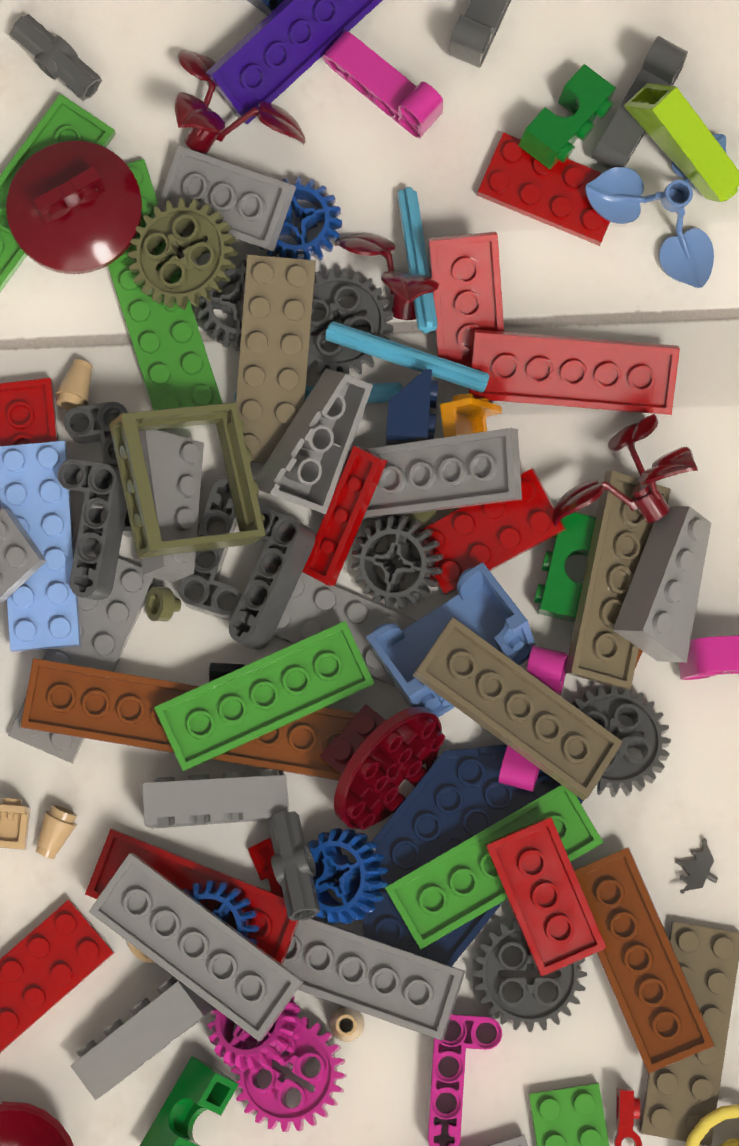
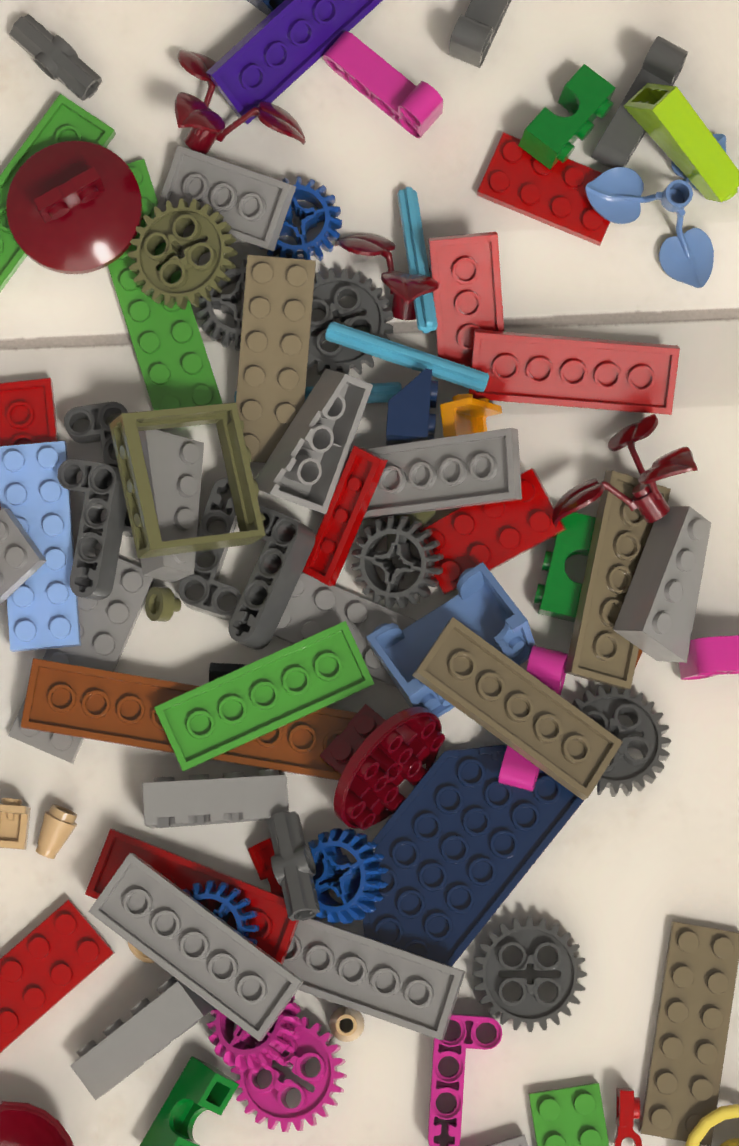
tan cone [55,359,93,411] -> none
bright green plate [385,785,604,950] -> none
red plate [485,816,606,977] -> none
dark orange plate [574,847,715,1074] -> none
dark grey piece [675,838,718,894] -> none

